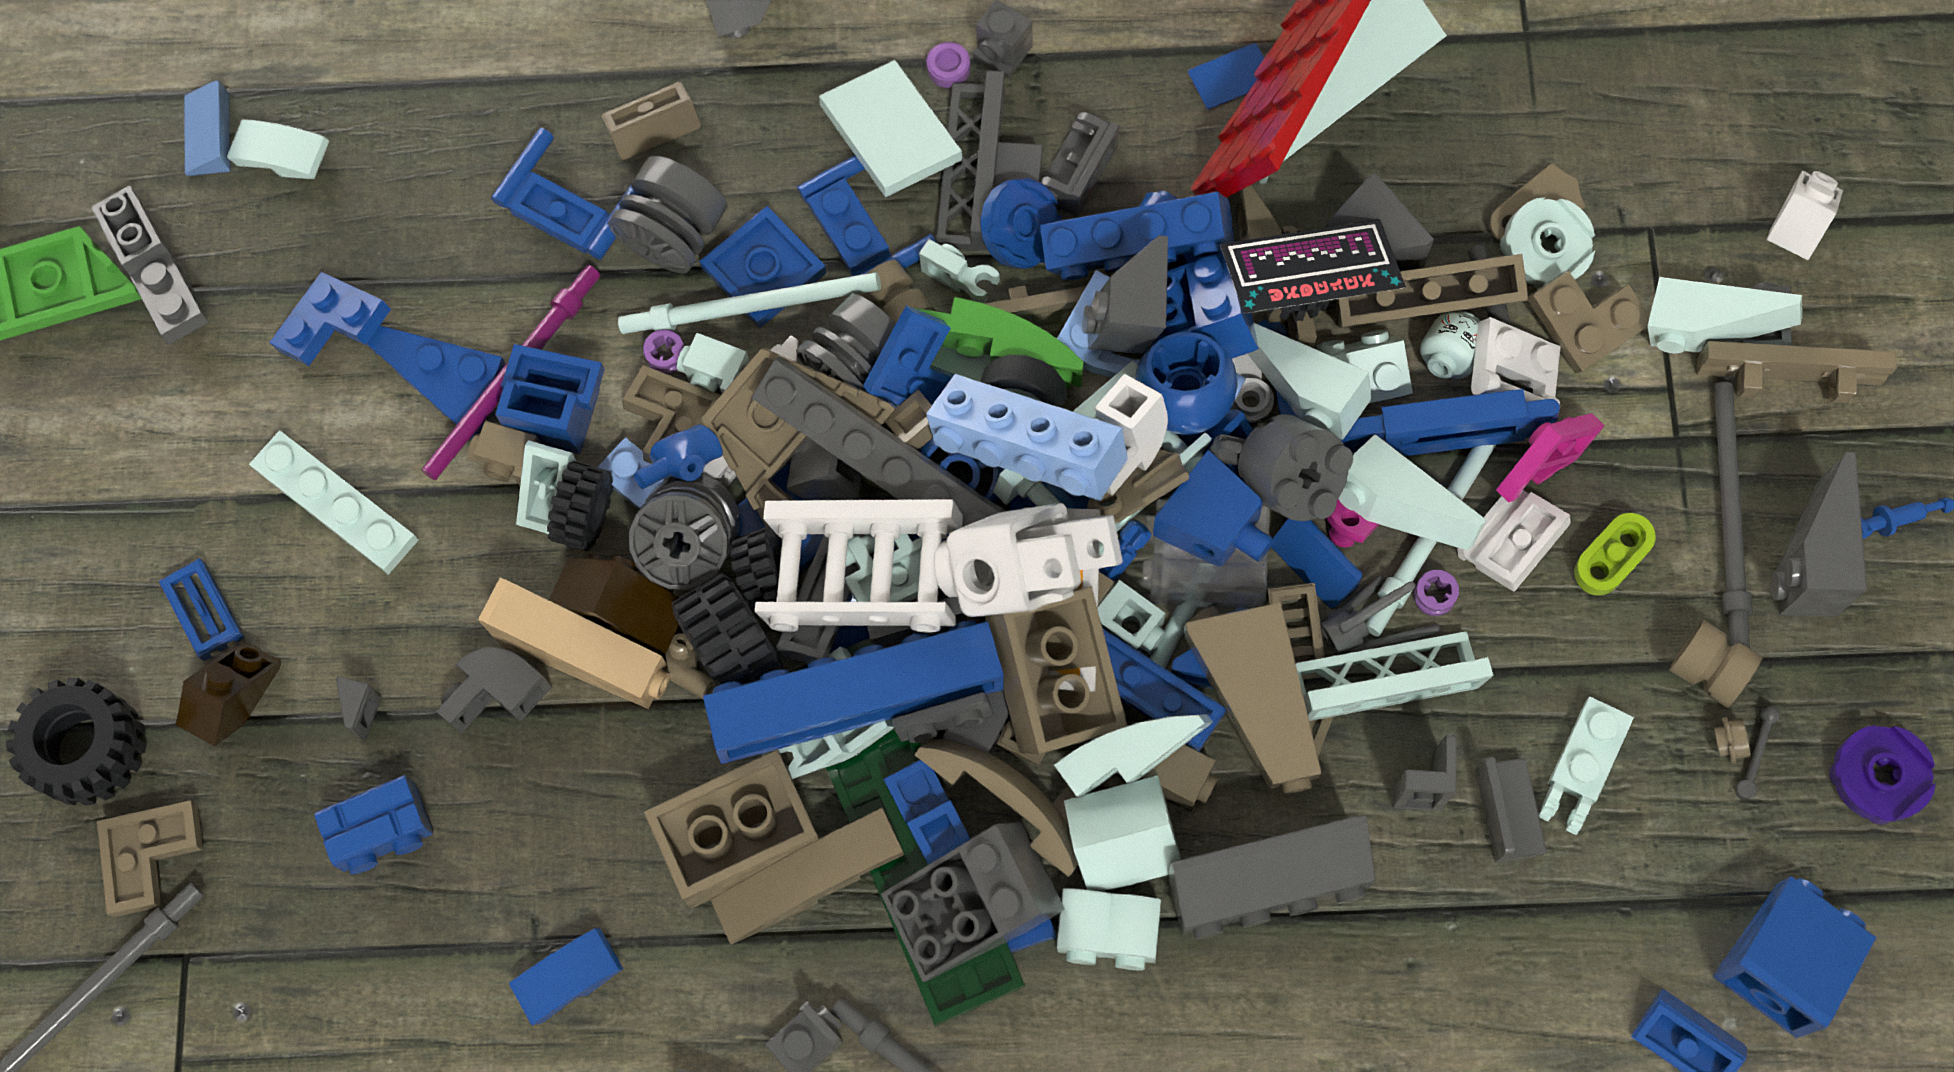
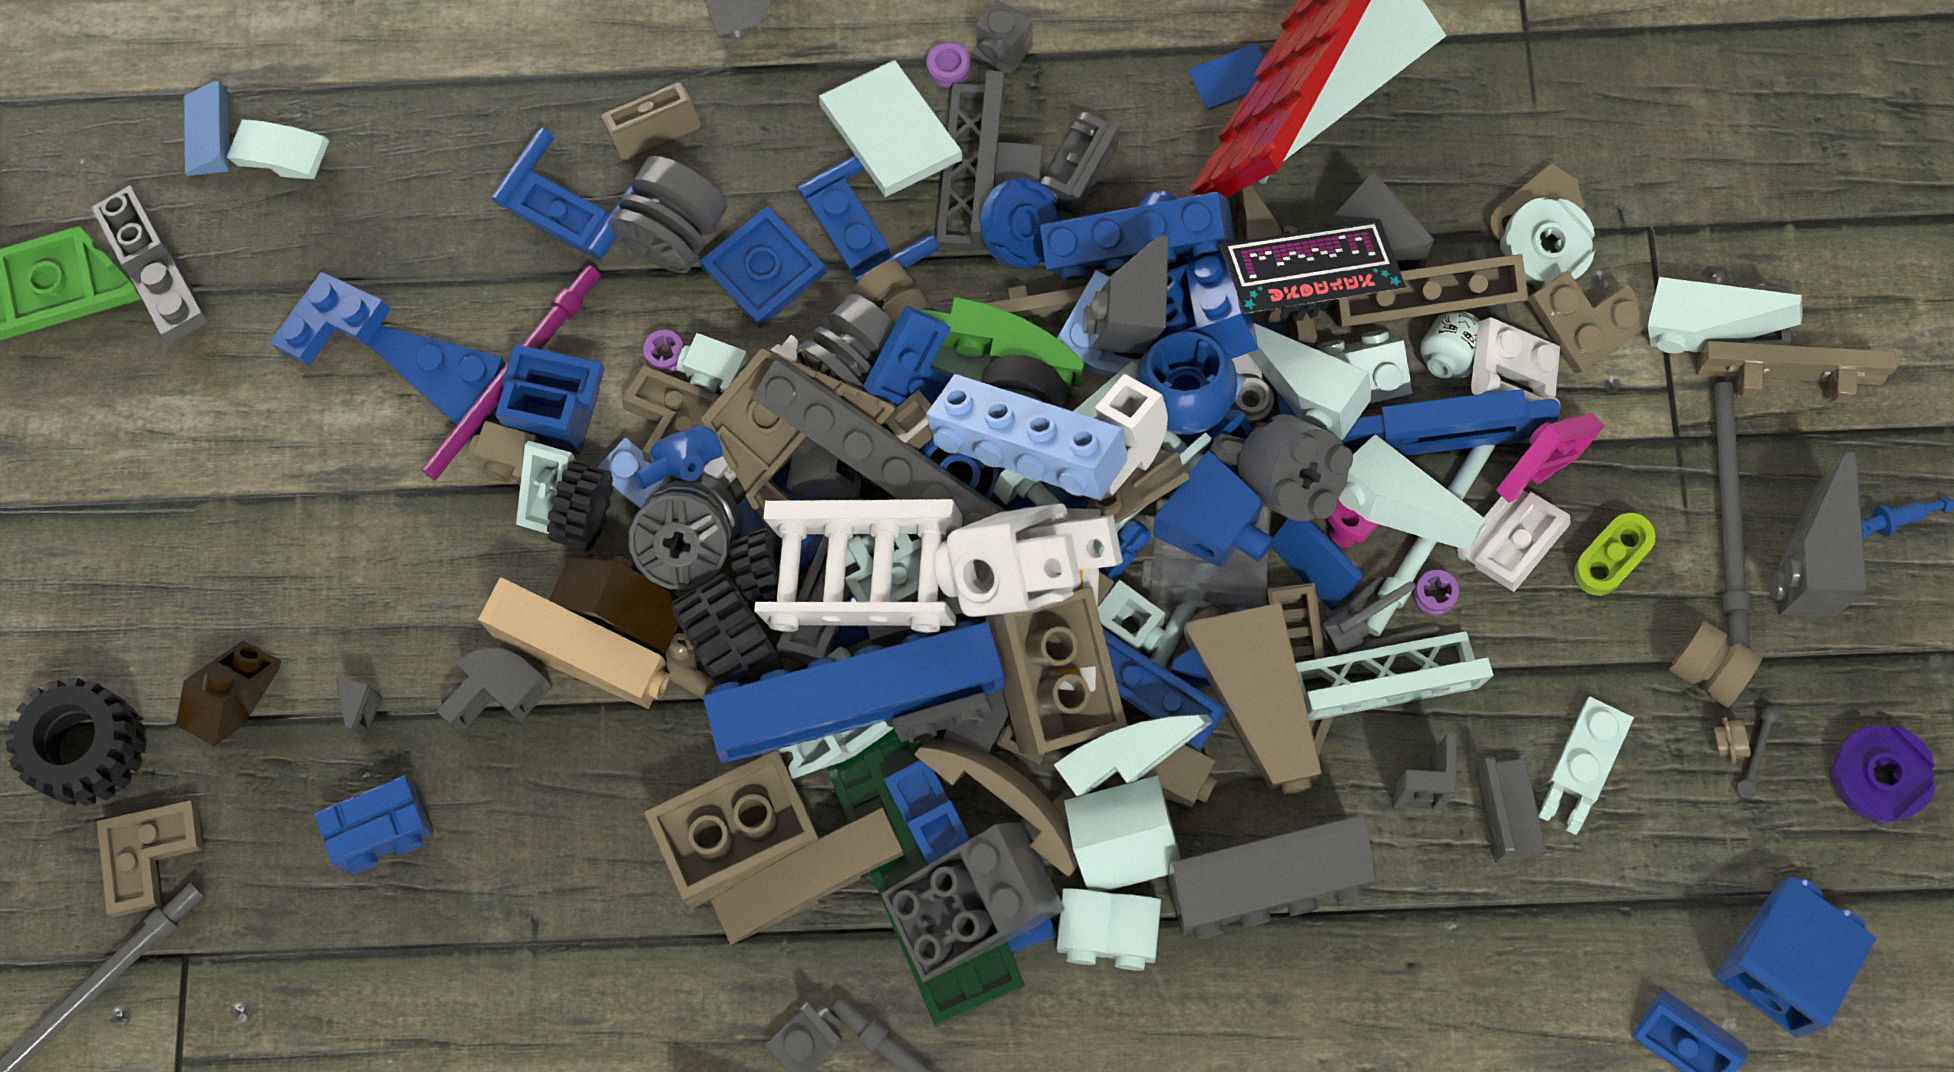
blue tile [159,558,245,661] -> none
light aqua plate [249,430,418,575] -> none
blue slope [508,928,623,1025] -> none
light aqua bar [618,272,881,334] -> none
light aqua plate [919,239,1000,303] -> none
white slope [1767,170,1843,260] -> none

